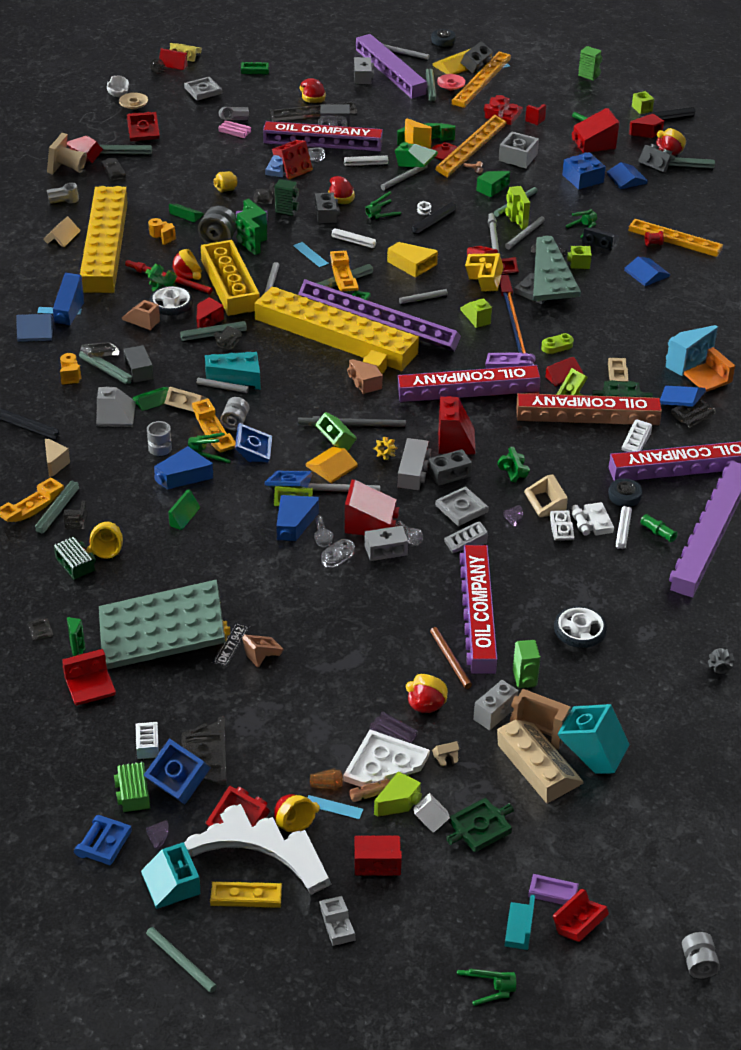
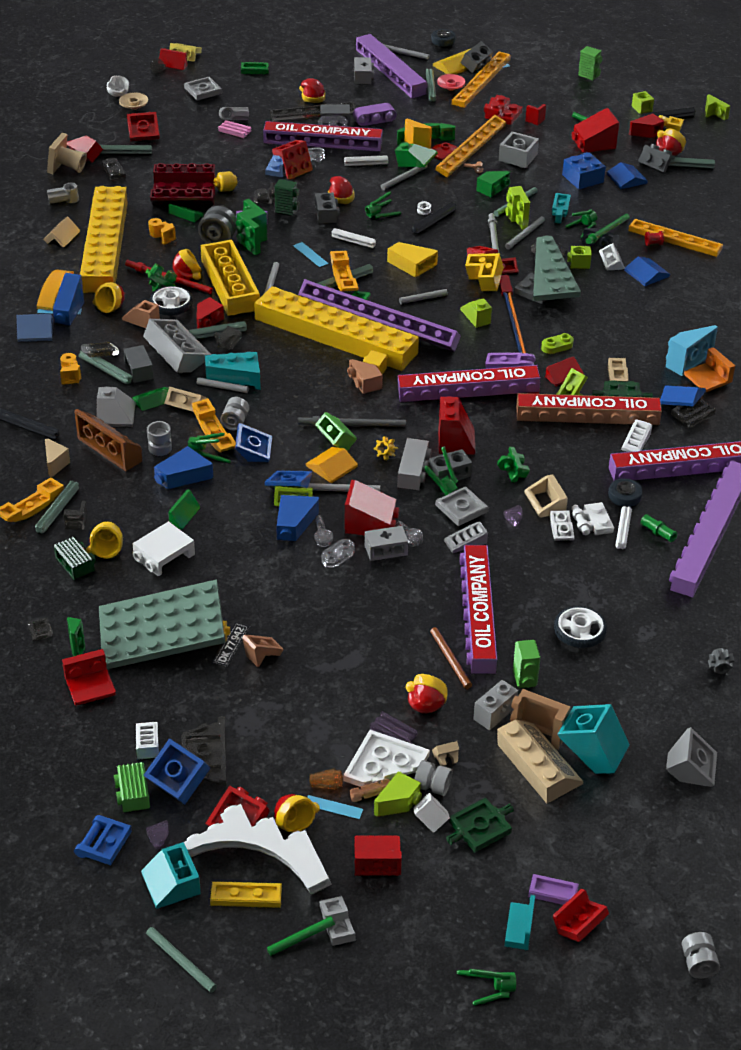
none -> light orange slope [37,269,74,311]
none -> dark orange slope [74,409,142,471]
none -> yellow piece [93,282,125,313]
none -> white panel [133,521,195,576]
none -> light grey slope [143,319,211,373]
none -> dark red slope [150,163,215,205]
none -> green bar [267,916,335,956]
none -> medium lavender beam [353,103,397,126]
none -> light grey wheel [415,760,453,796]
none -> green plant [424,447,458,496]
none -> teal hinge [552,193,571,223]
none -> green bar [586,214,630,244]
none -> white slope [599,243,625,270]
none -> yellow plate [659,115,684,132]
none -> light grey slope [666,727,717,787]
none -> lime slope [705,94,730,120]

